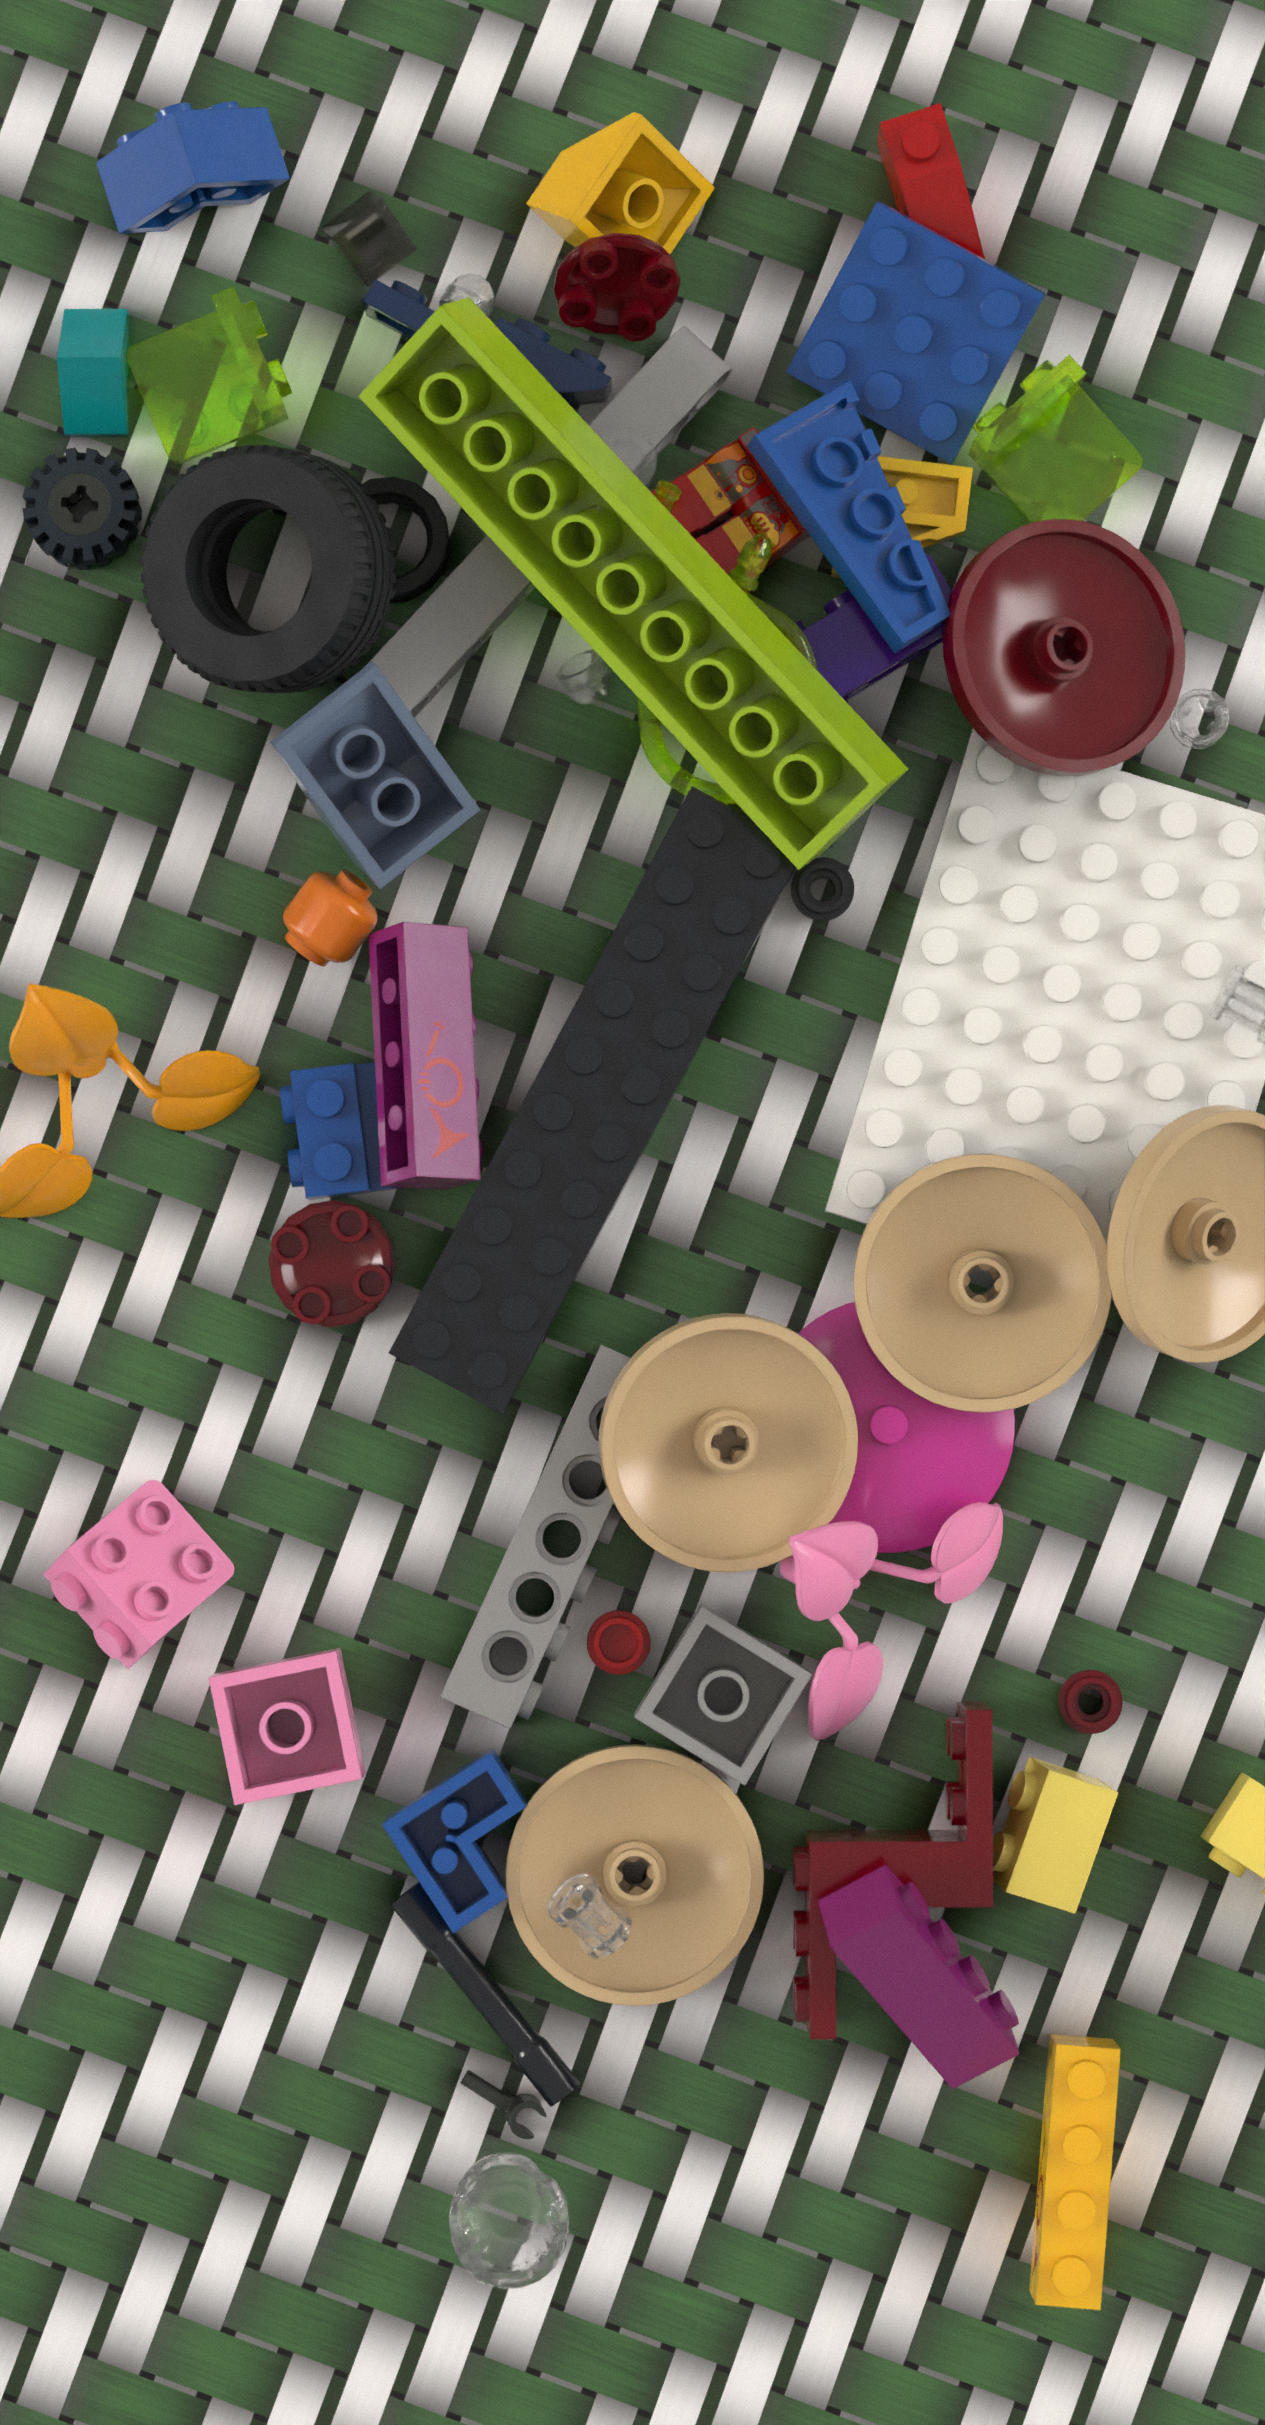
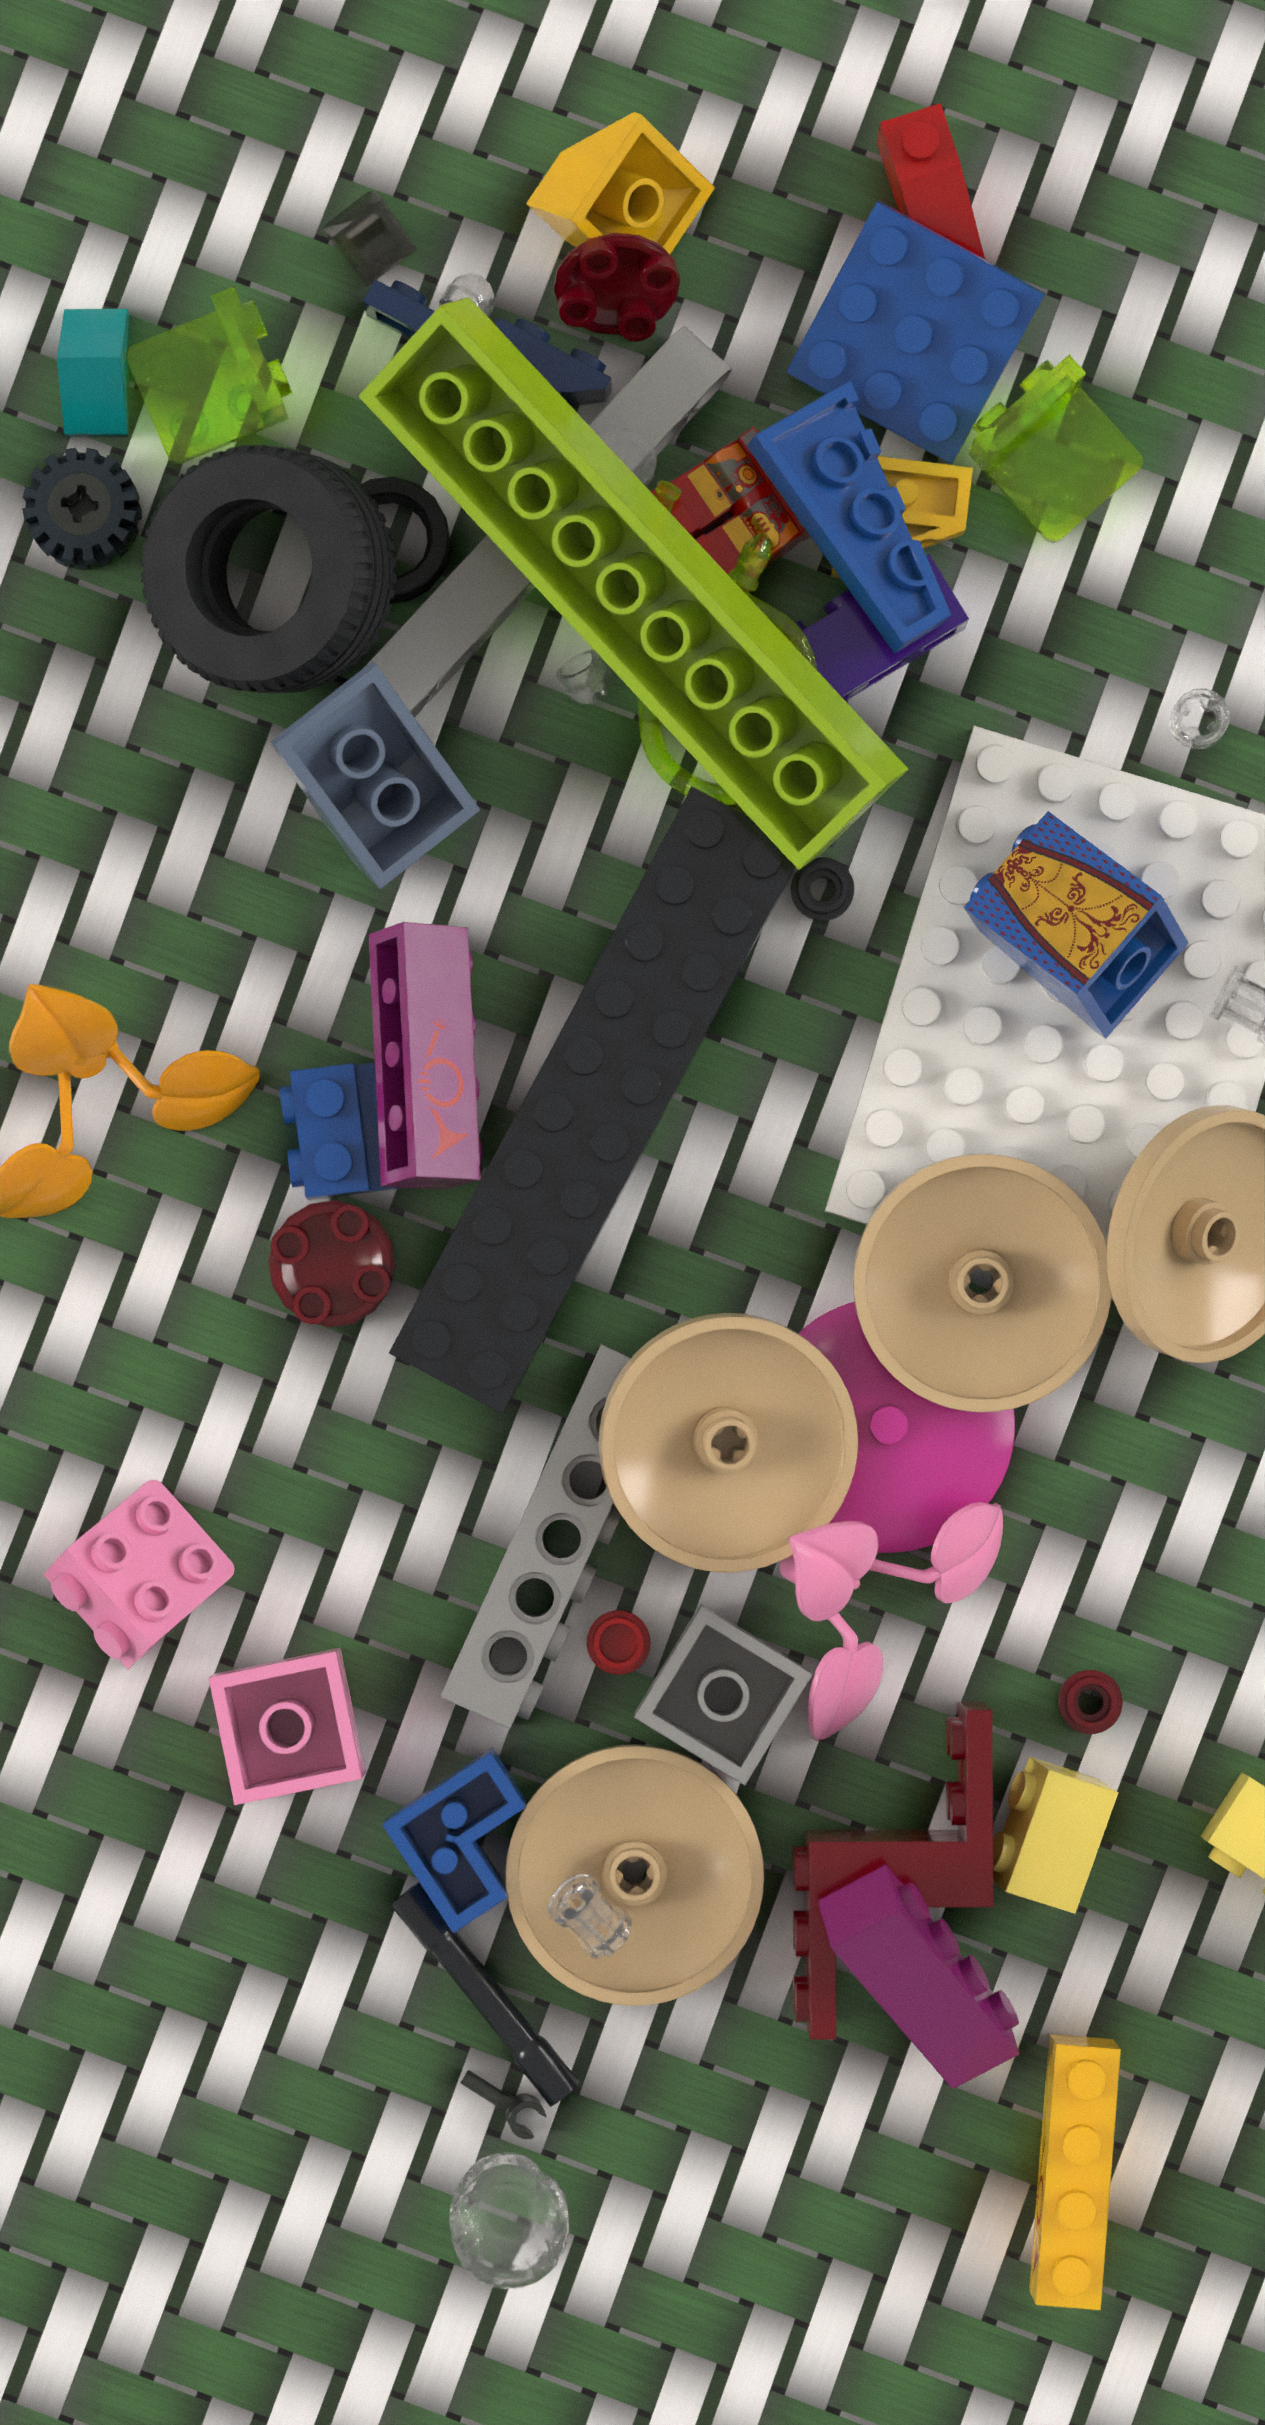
blue brick [96,101,290,234] -> none
orange head [283,869,377,967] -> none
dark red dish [942,519,1185,776] -> none
none -> slope [964,811,1189,1039]

